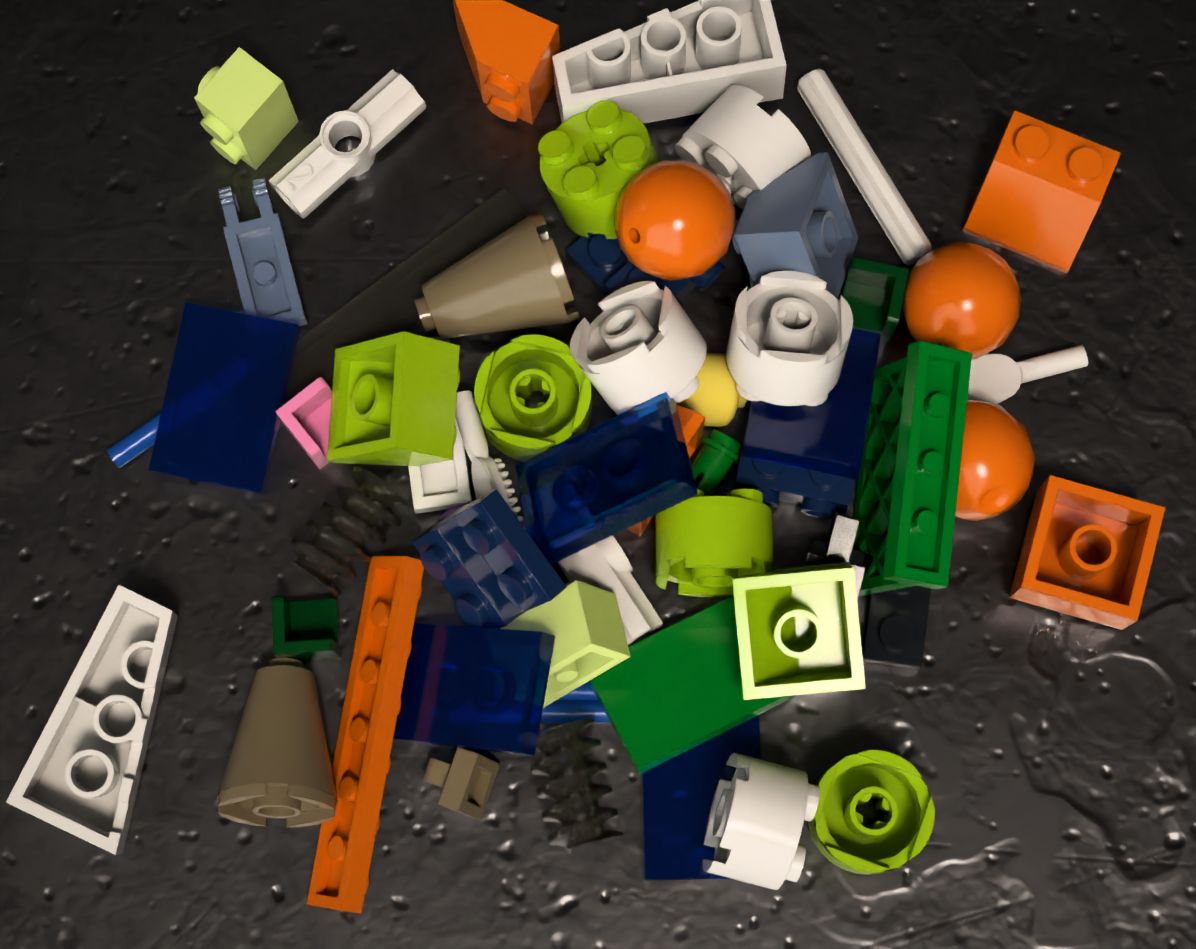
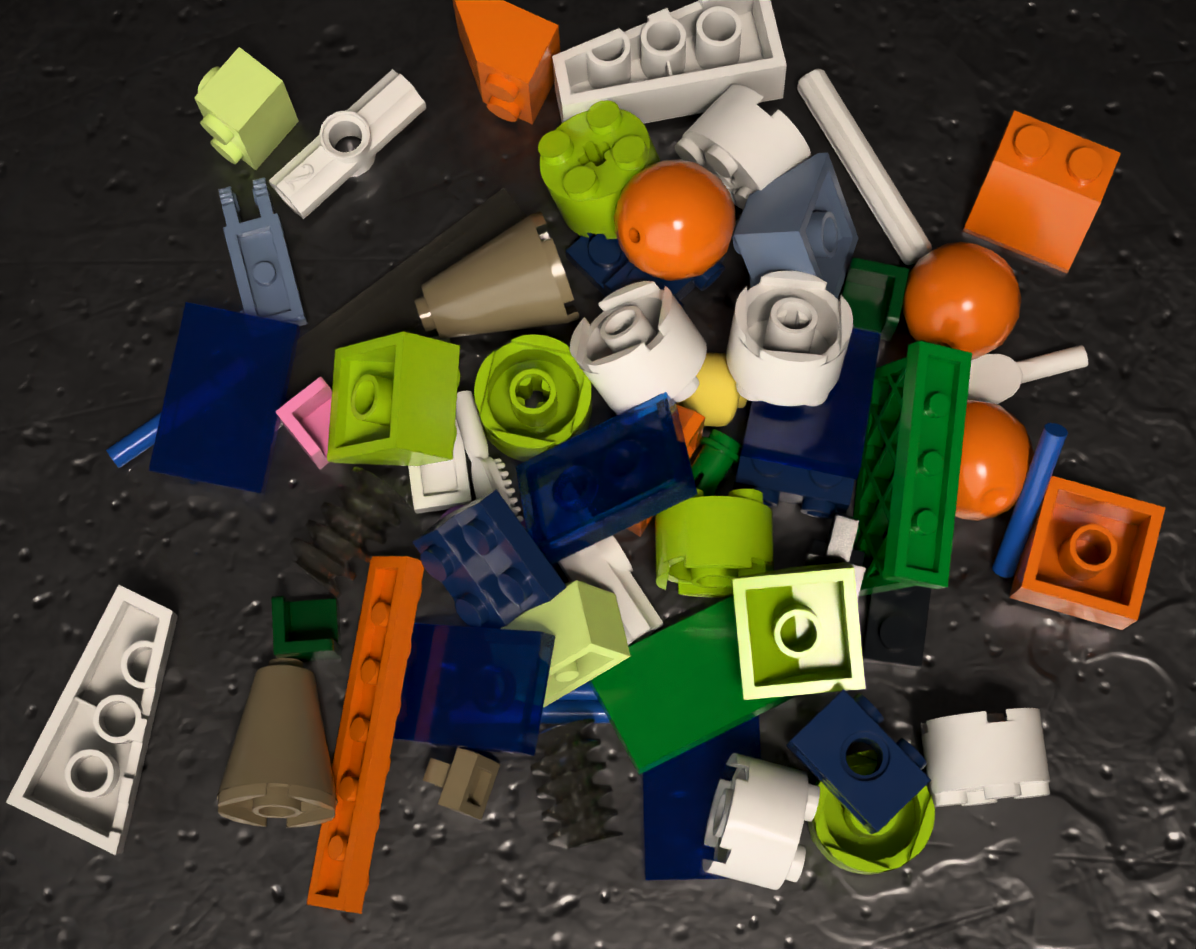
none -> dark blue brick [786,689,931,835]
none -> white brick [920,708,1050,807]
none -> blue bar [992,423,1068,578]

